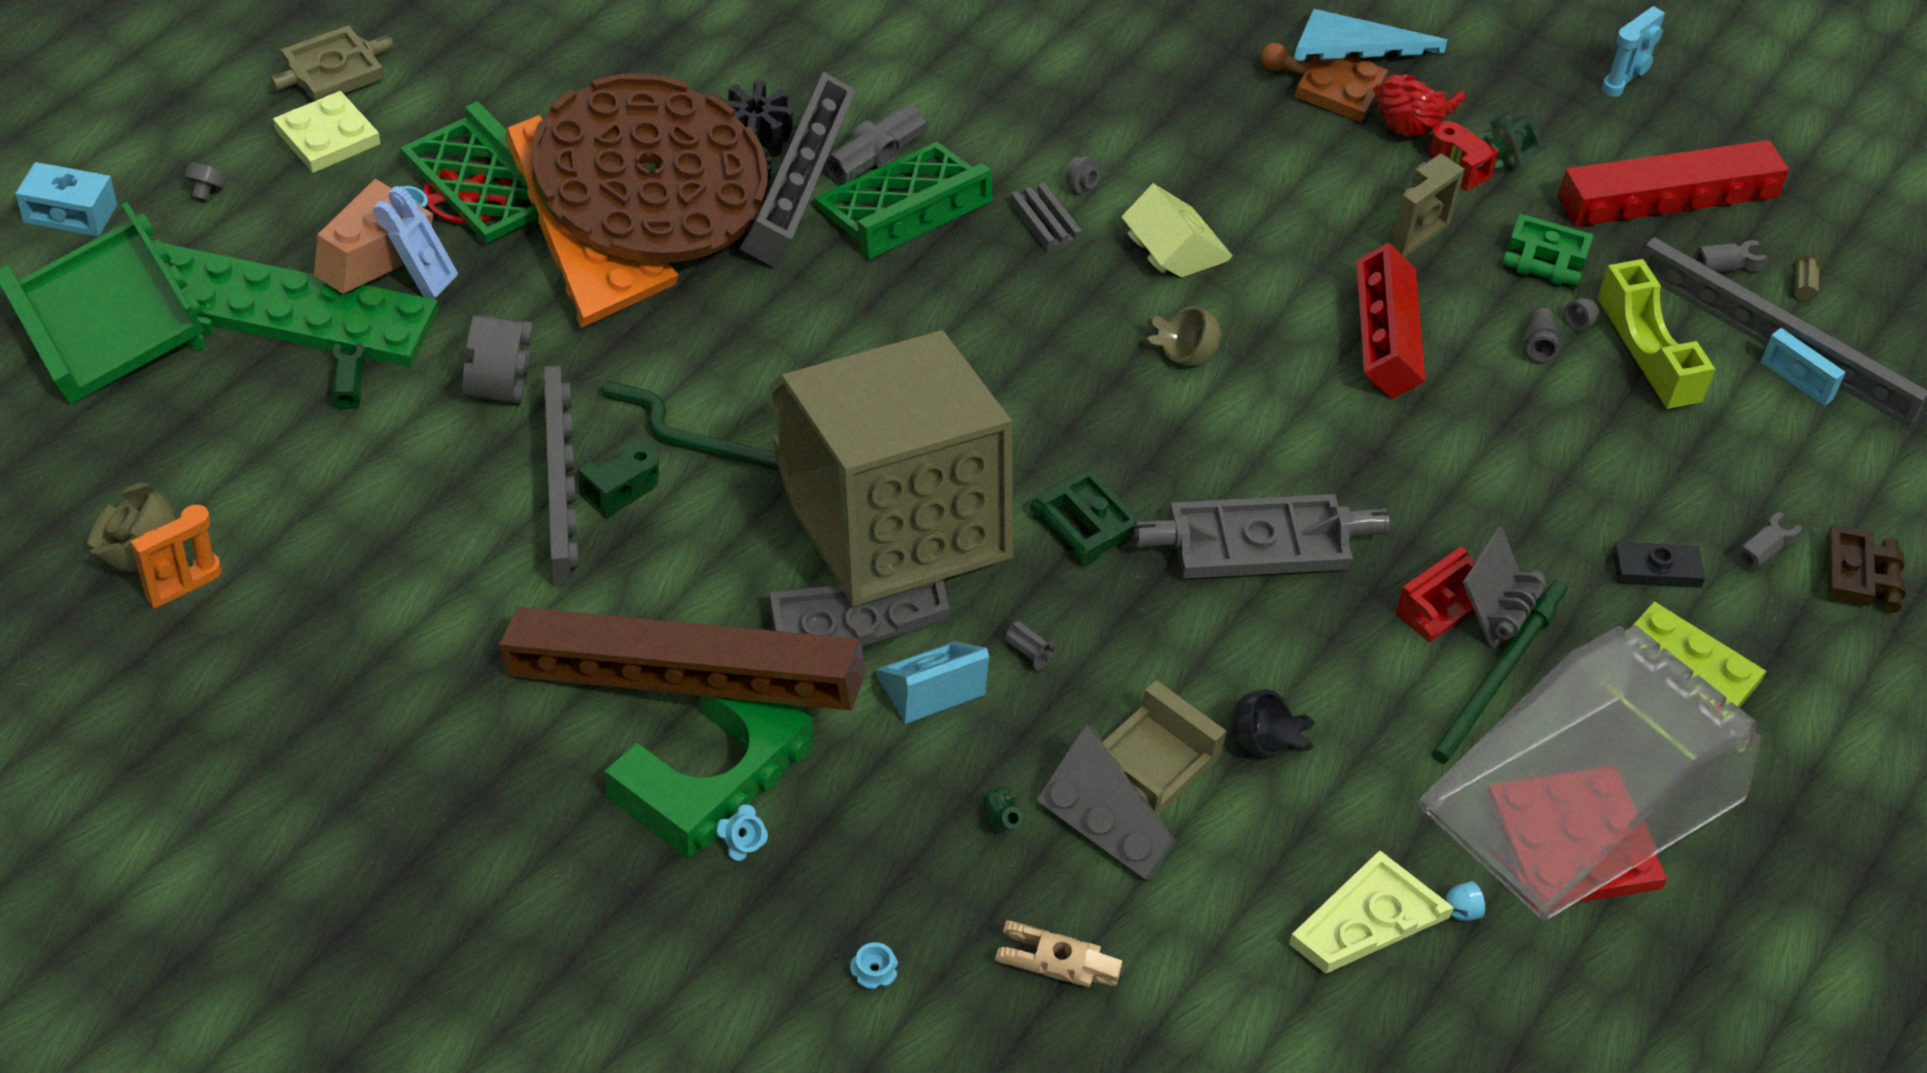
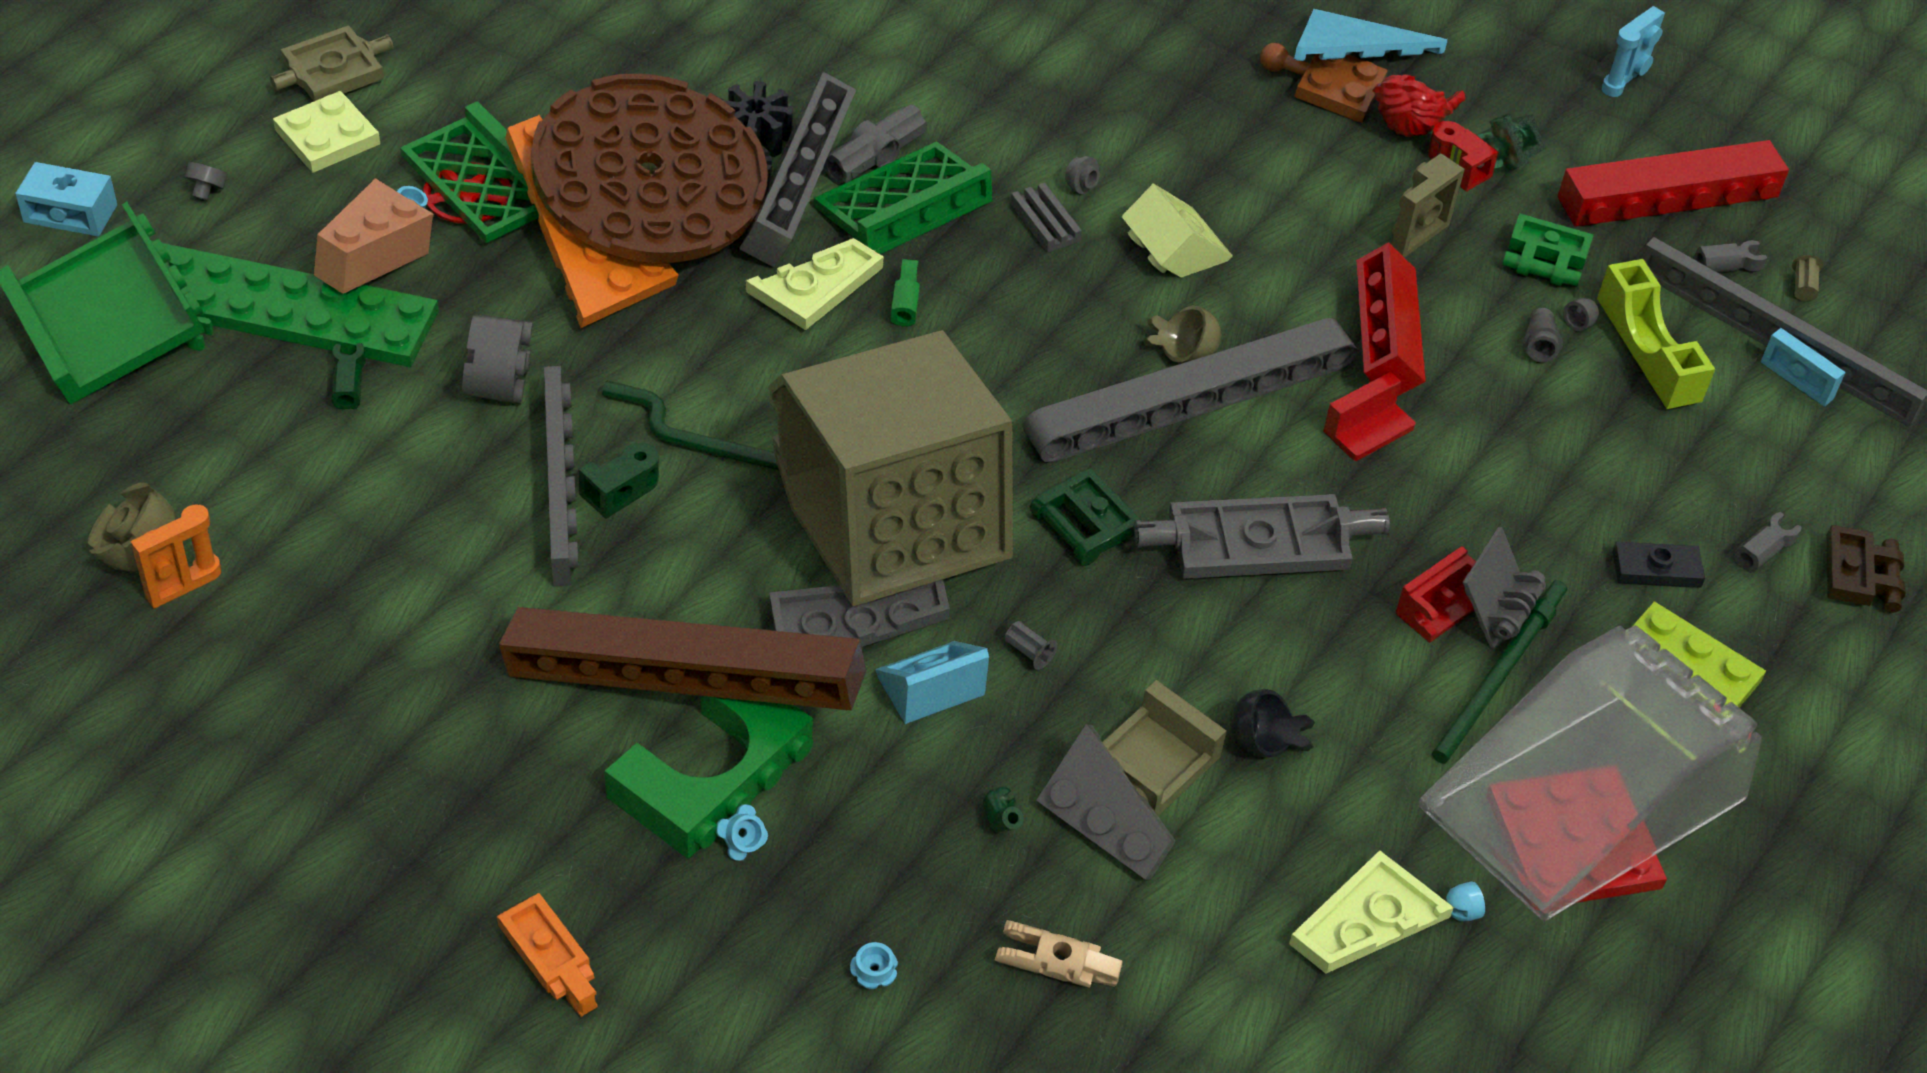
light blue hinge [373,185,458,299] -> none
none -> orange hinge [497,893,598,1017]
none -> yellowish green wing [746,238,884,330]
none -> green bar [891,259,920,326]
none -> dark grey beam [1023,318,1358,462]
none -> red panel [1323,372,1416,461]

